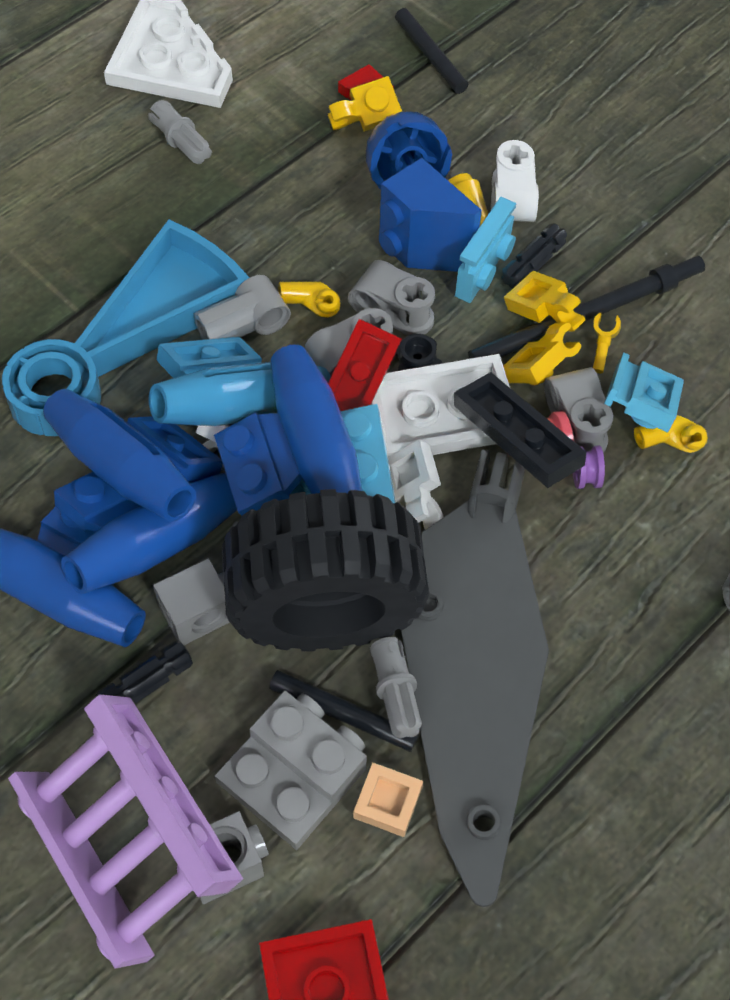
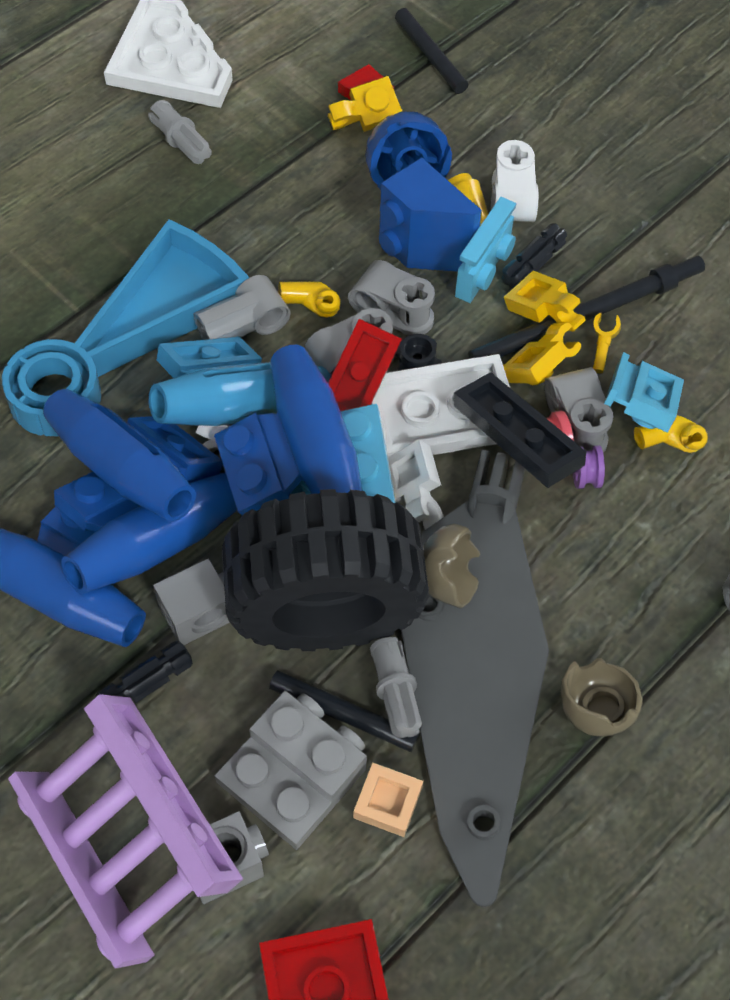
none -> dark tan hair [423,523,480,609]
none -> dark tan hair [561,658,643,737]

